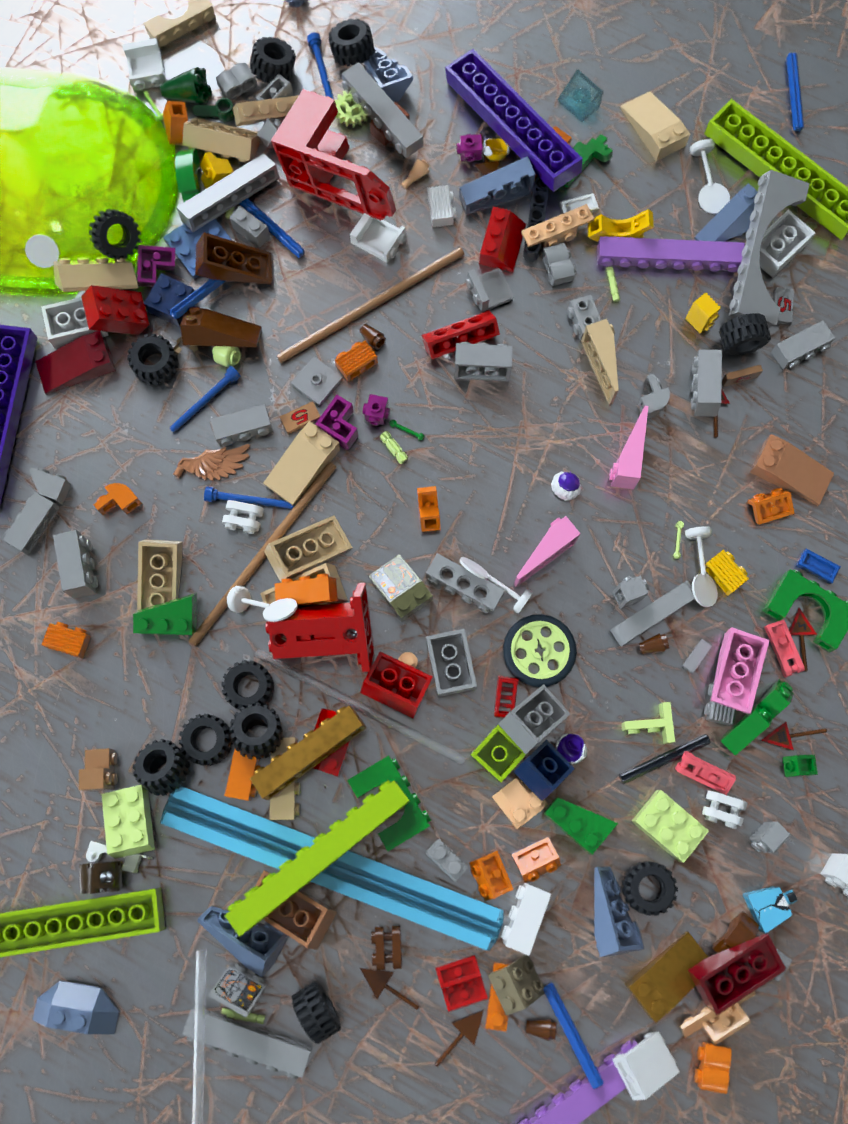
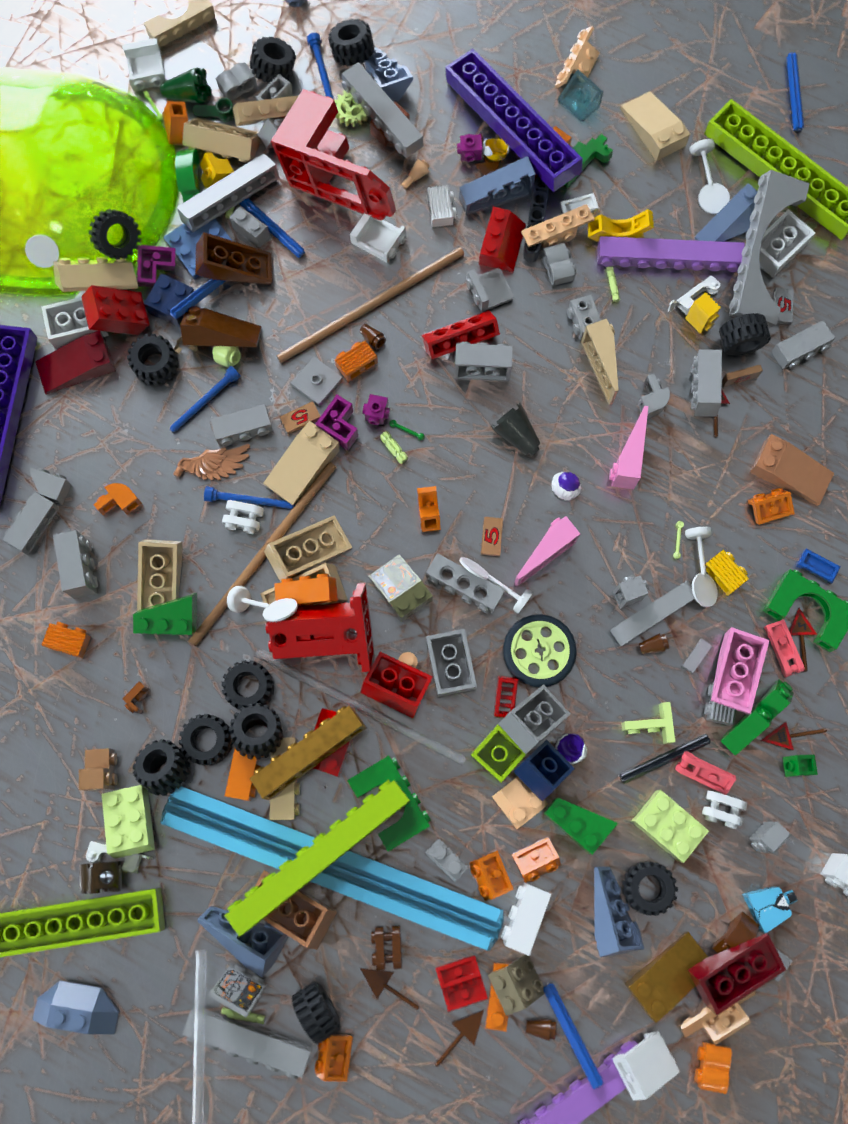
none -> dark orange bracket [122,681,149,714]
none -> orange bracket [315,1034,353,1082]
none -> medium nougat tile [481,517,503,557]
none -> pearl dark grey cone [491,403,541,456]
none -> light nougat bracket [555,26,600,88]
none -> white piece [668,275,720,315]

